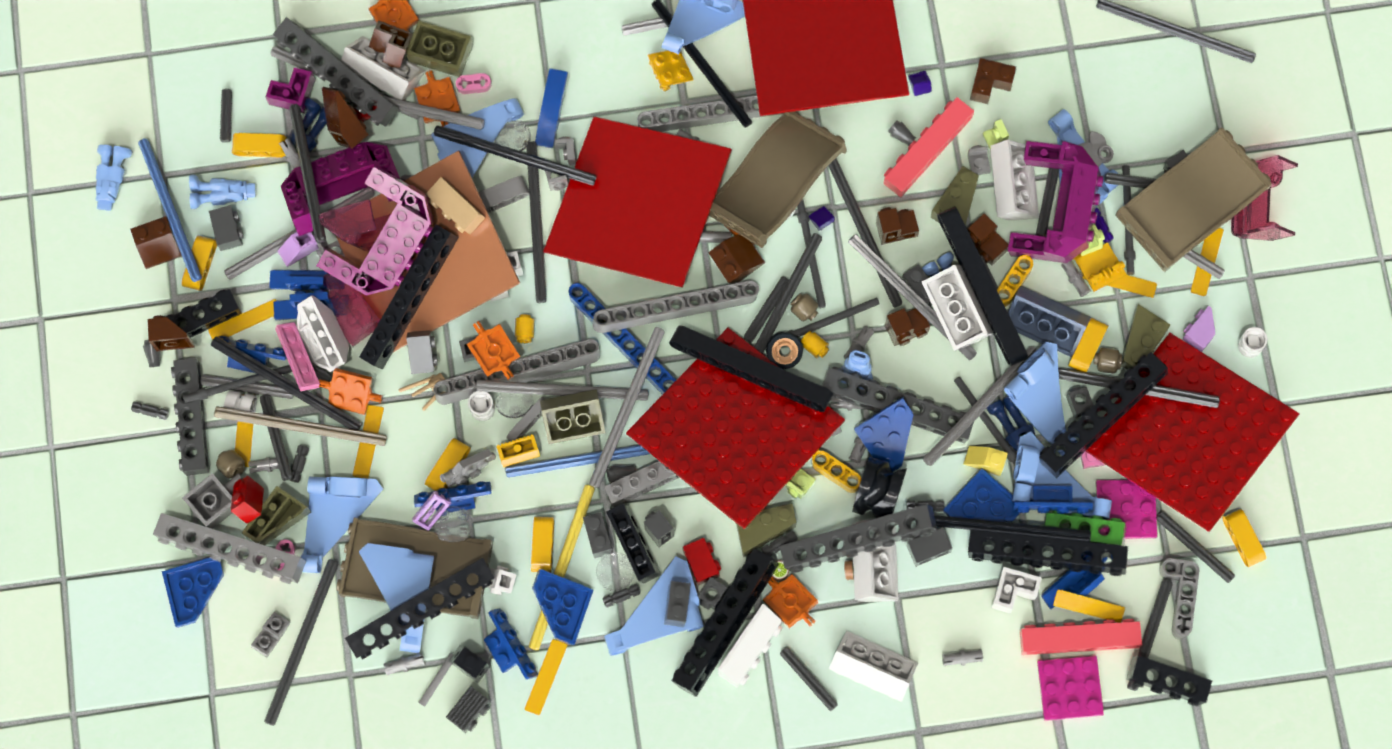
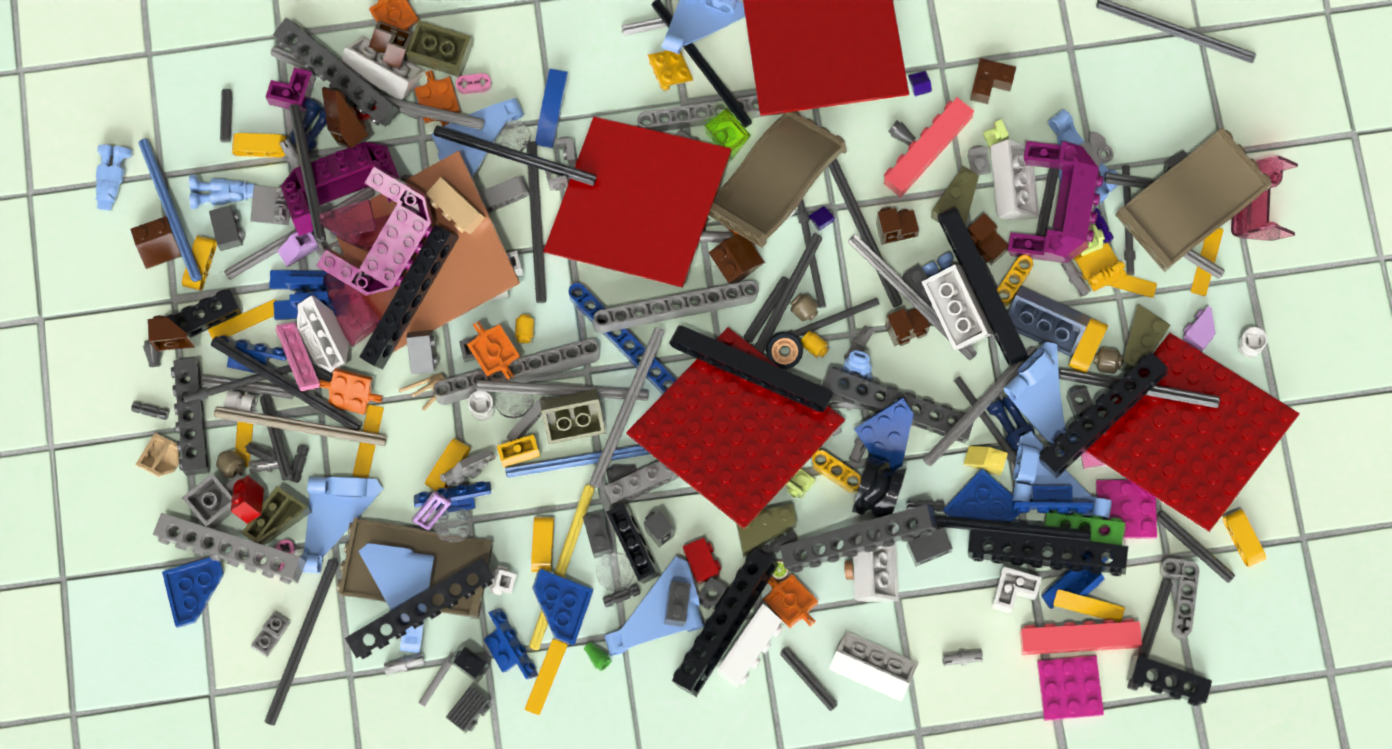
none -> tan slope [135,433,179,477]
none -> dark grey axle [245,442,277,464]
none -> light grey hinge [250,185,289,225]
none -> bright green cone [584,642,612,671]
none -> clear neon green slope [704,108,751,161]

